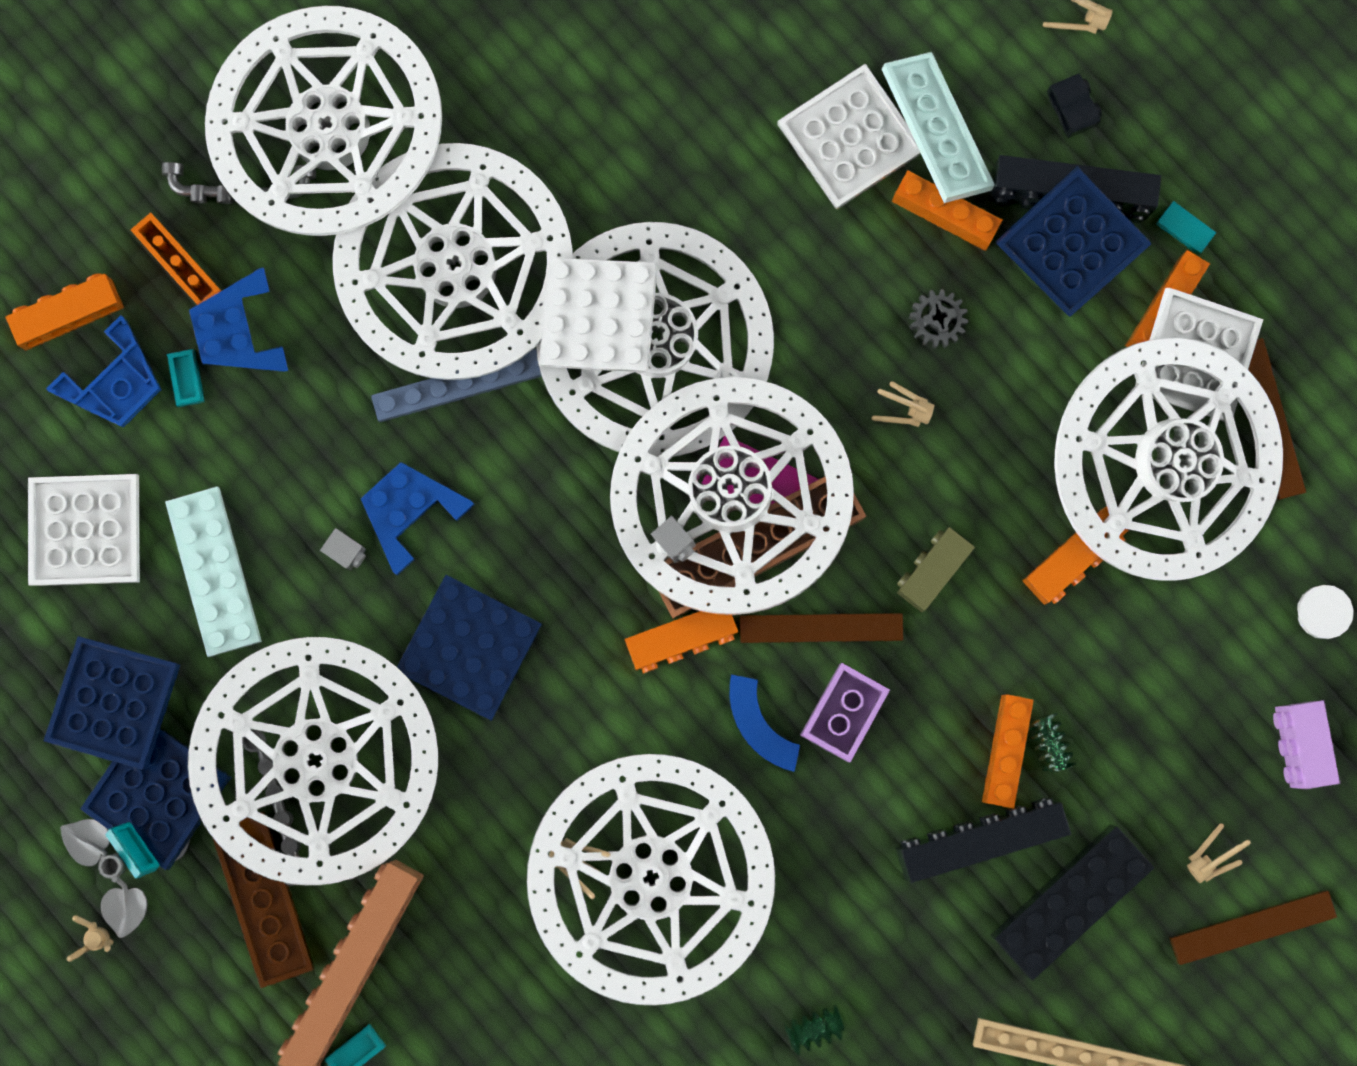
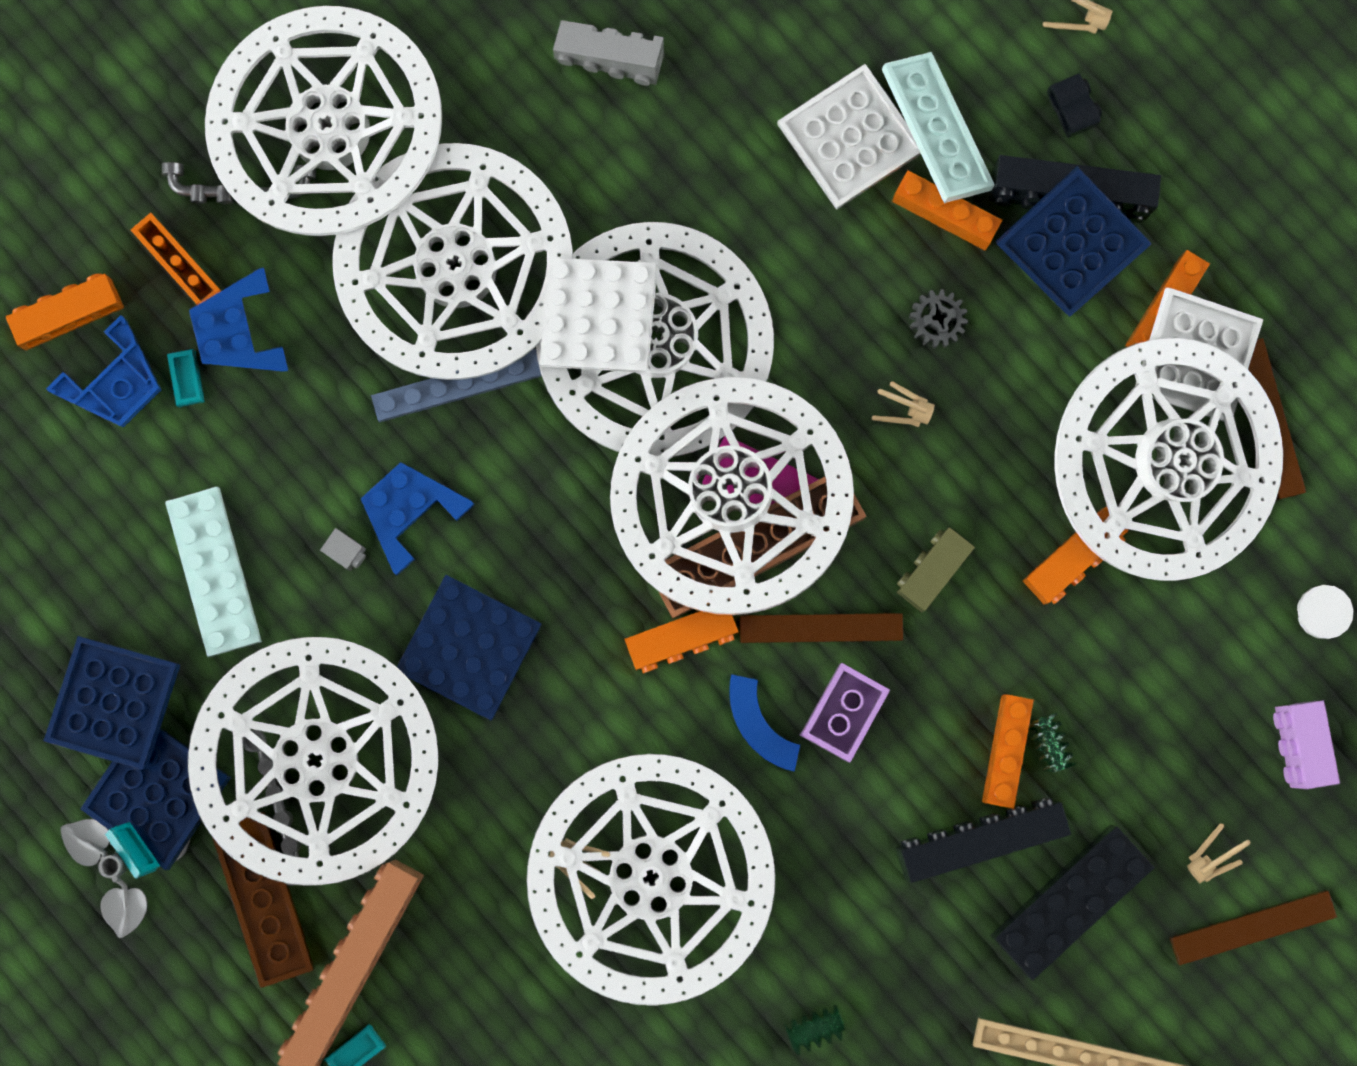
white plate [28,474,140,586] -> none
tan plant [67,915,114,962] -> none
light grey brick [651,516,696,563] -> none
teal tile [1156,201,1216,255] -> none
none -> light grey wedge [553,20,664,86]

